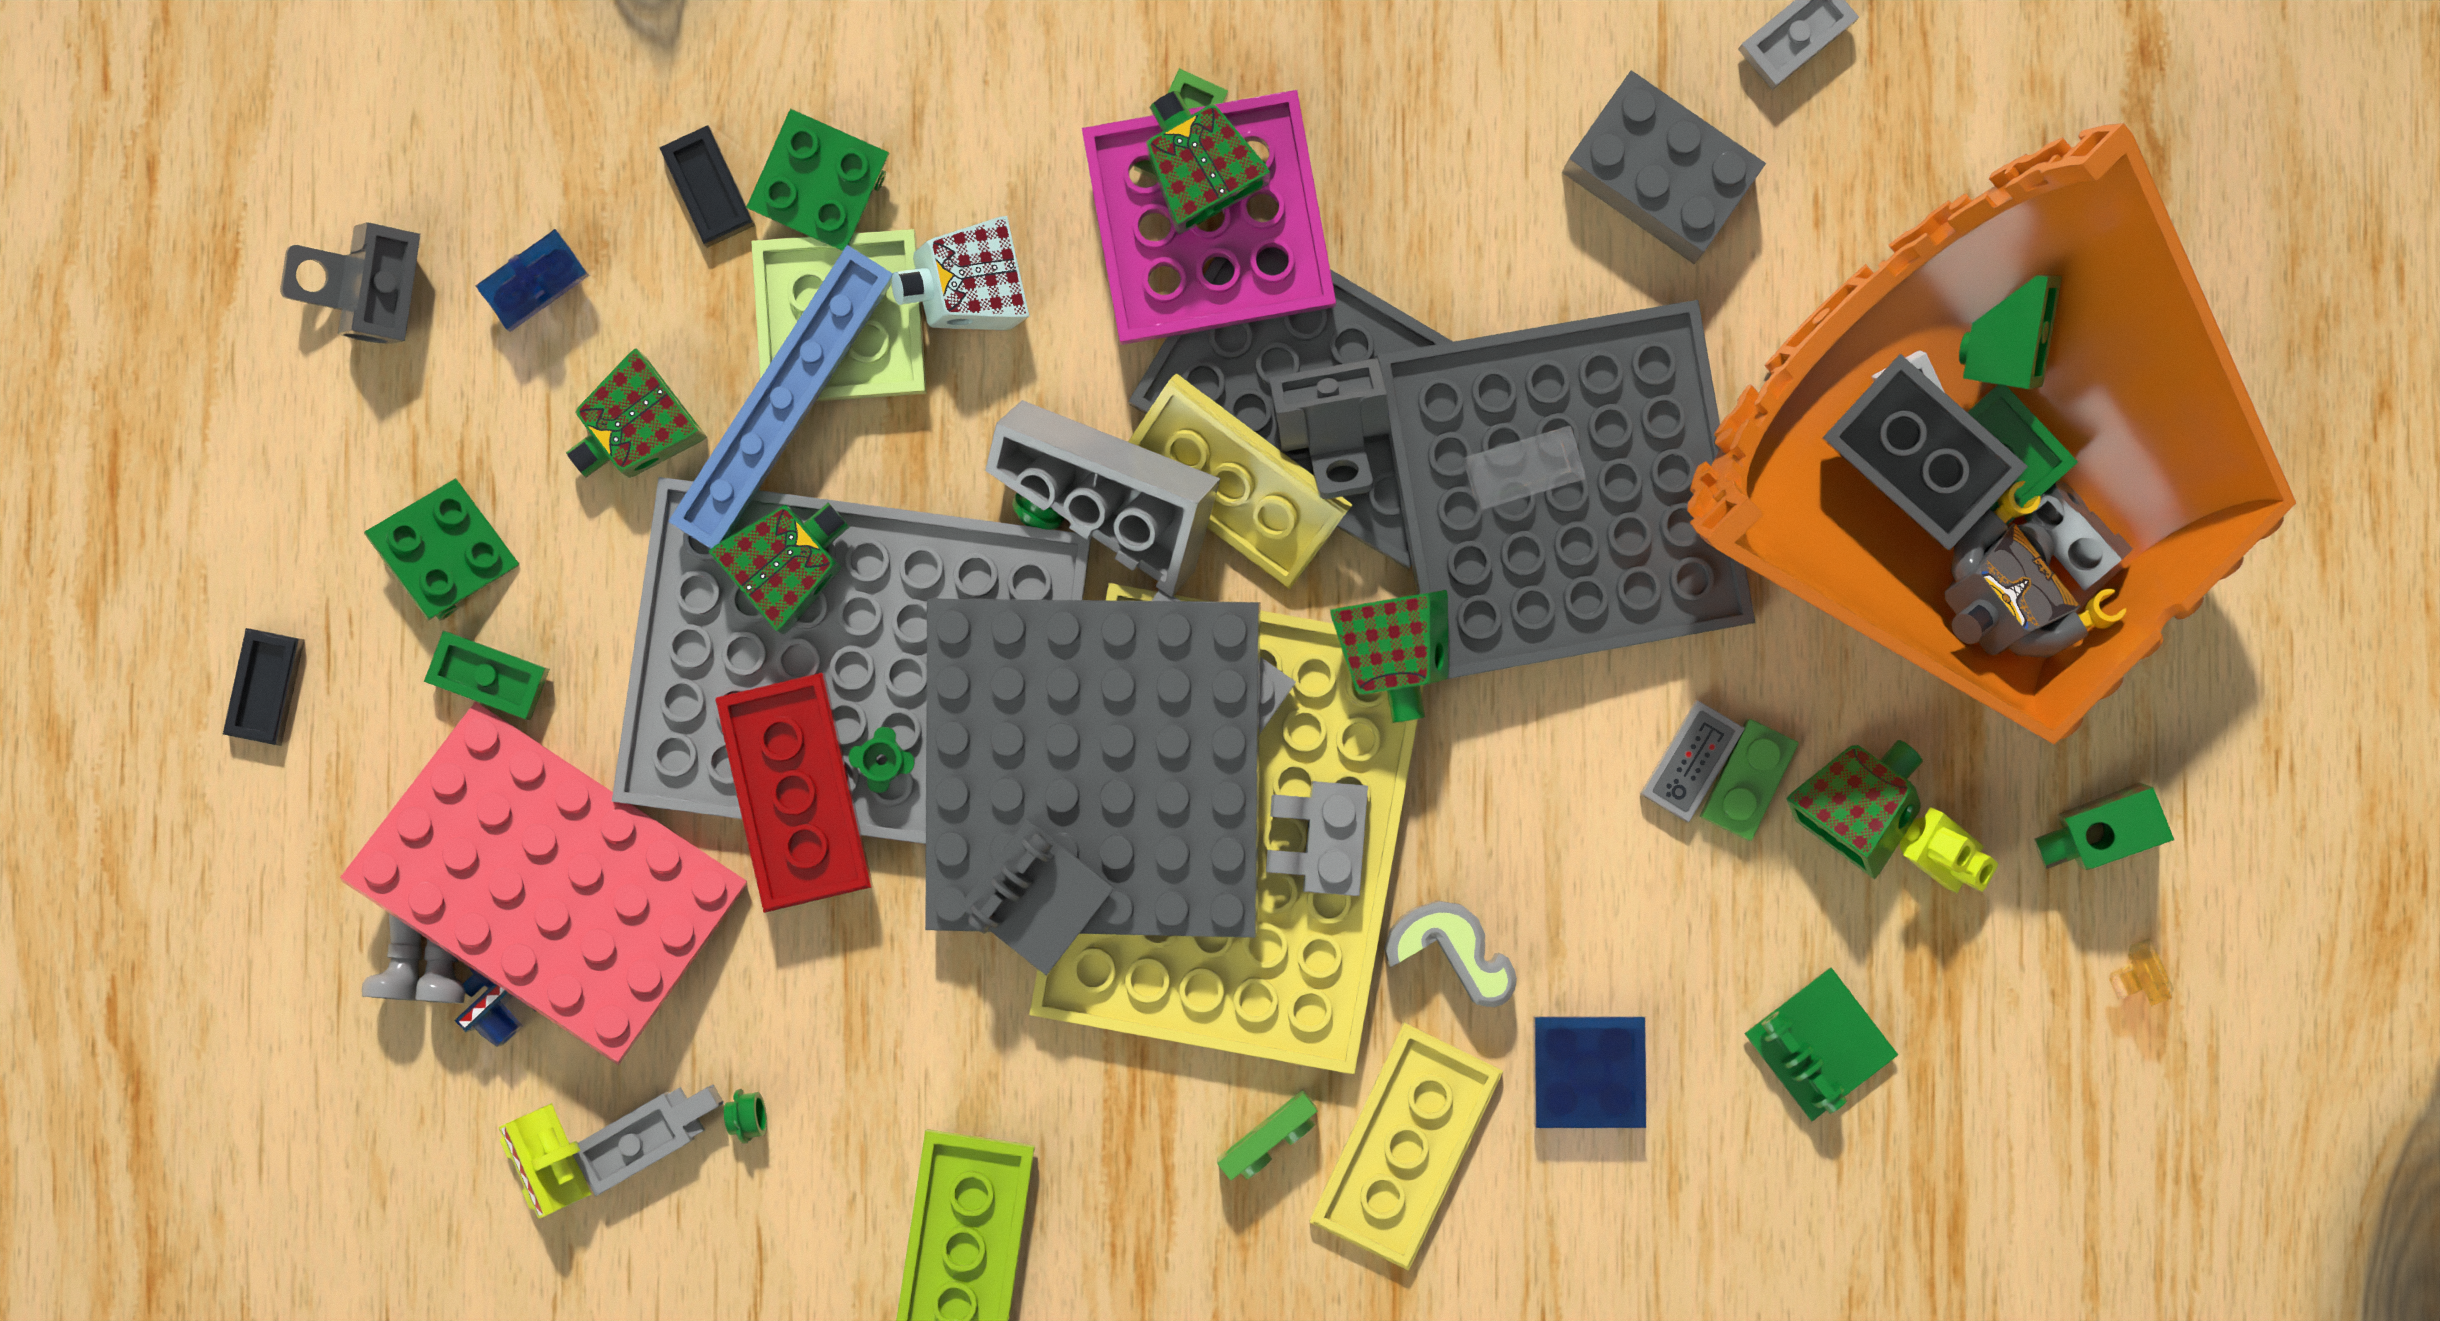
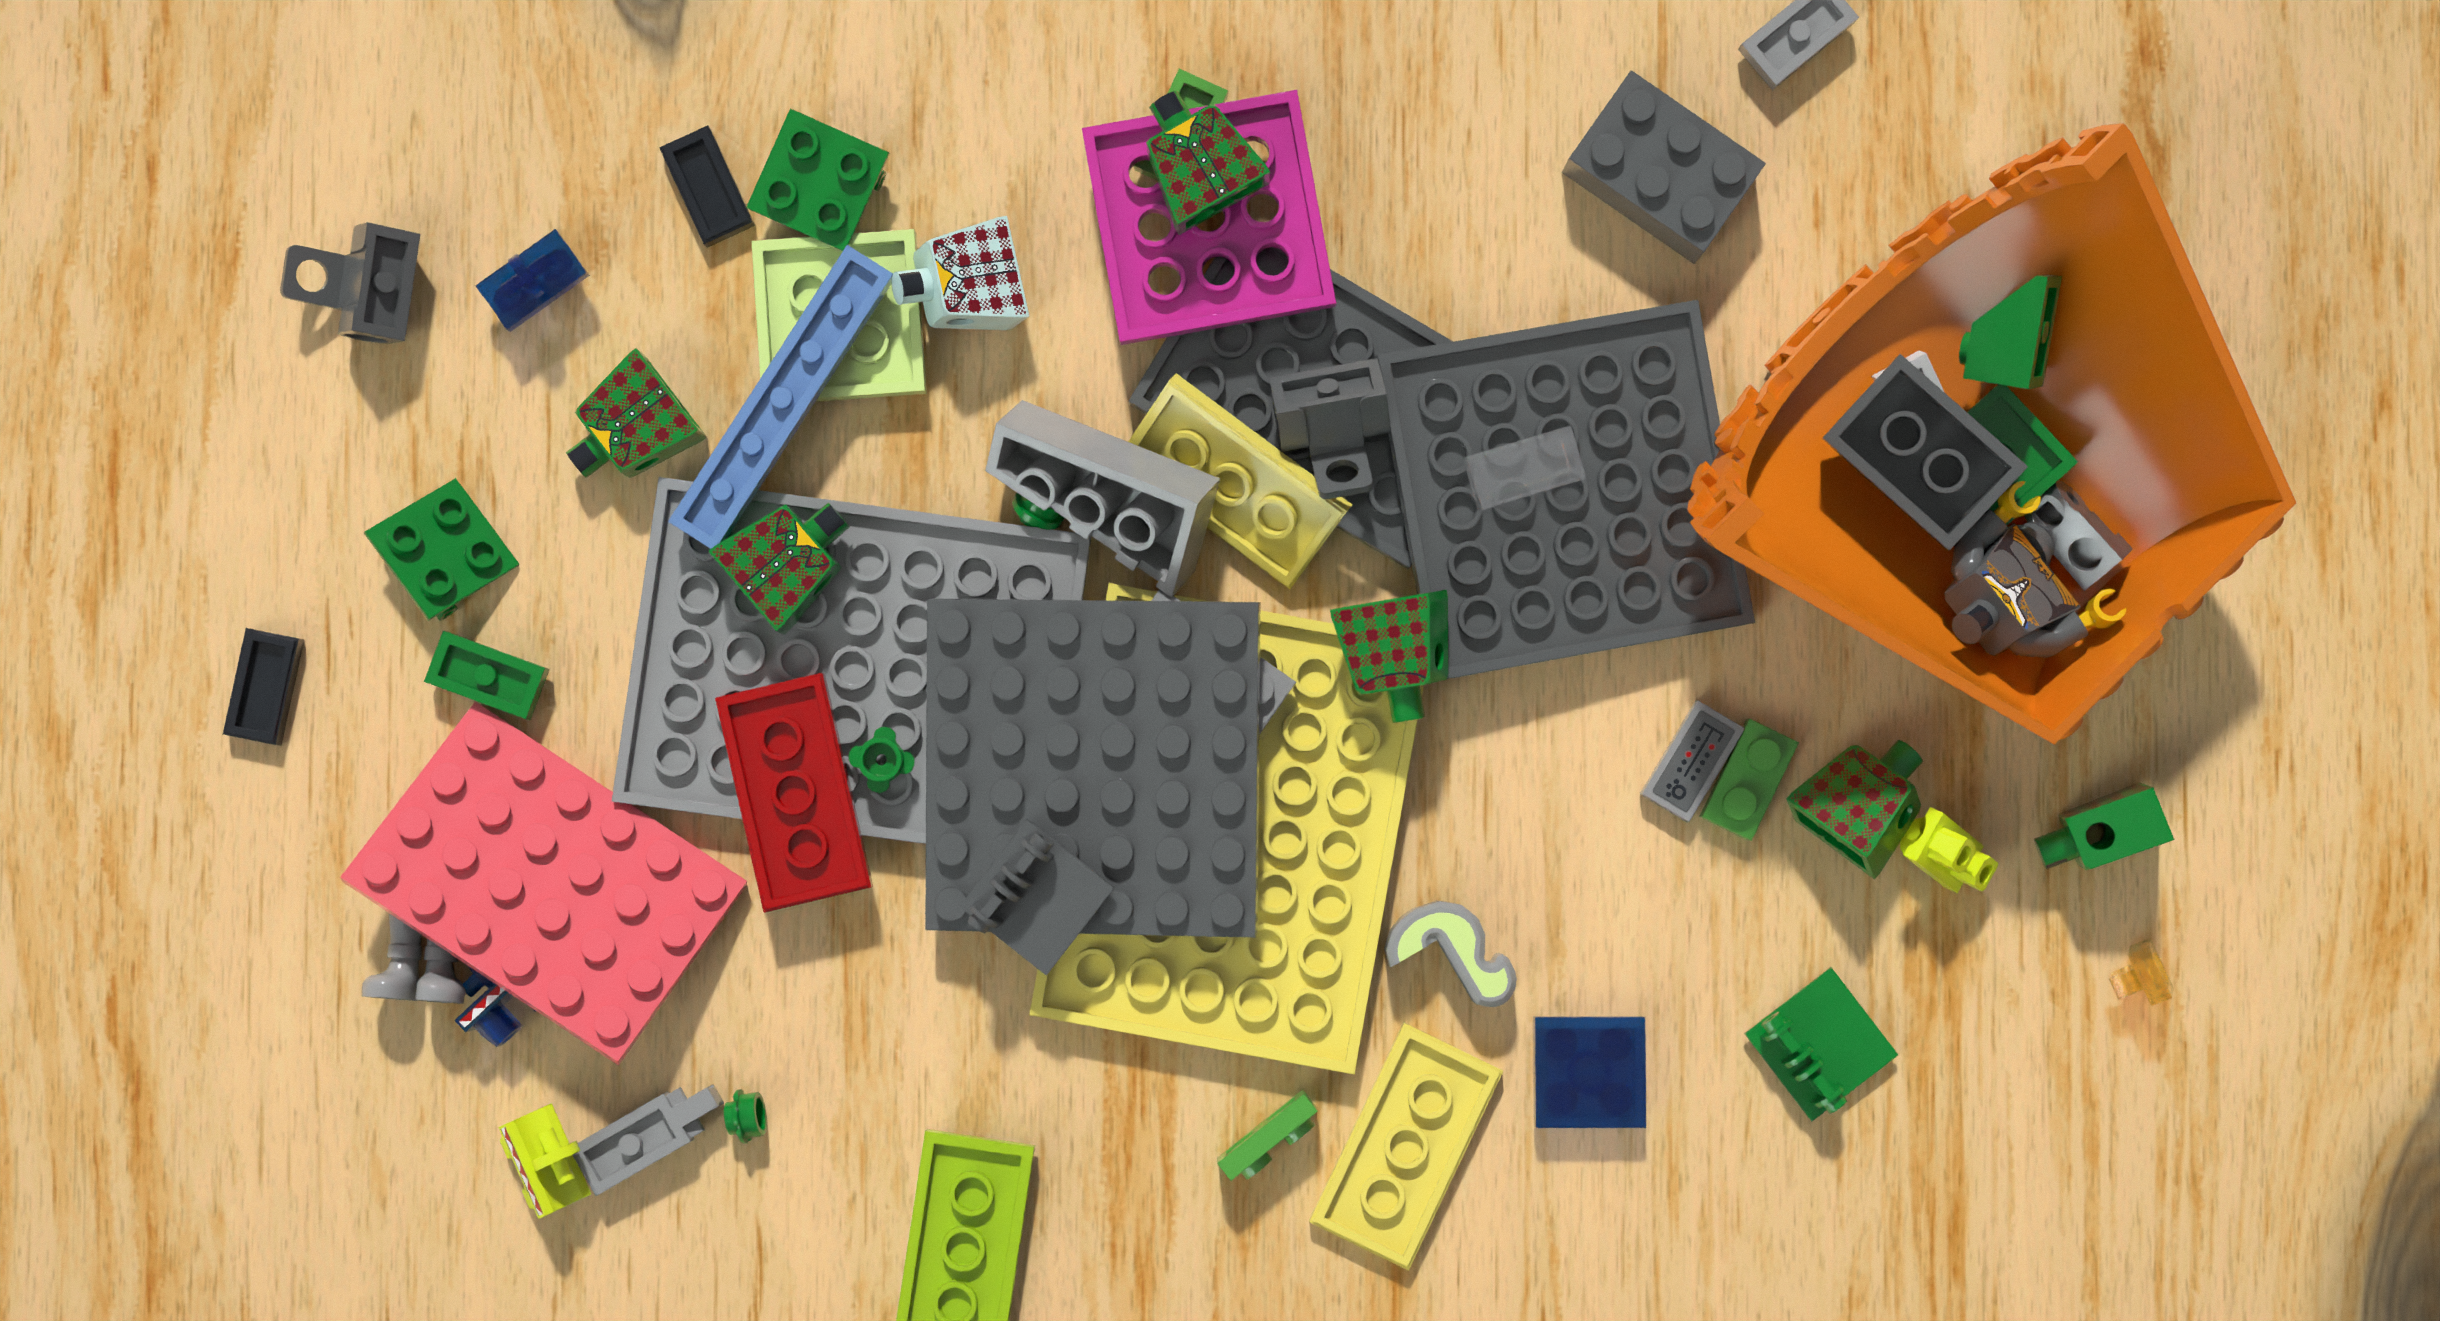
light grey plate [1266,781,1368,896] -> none

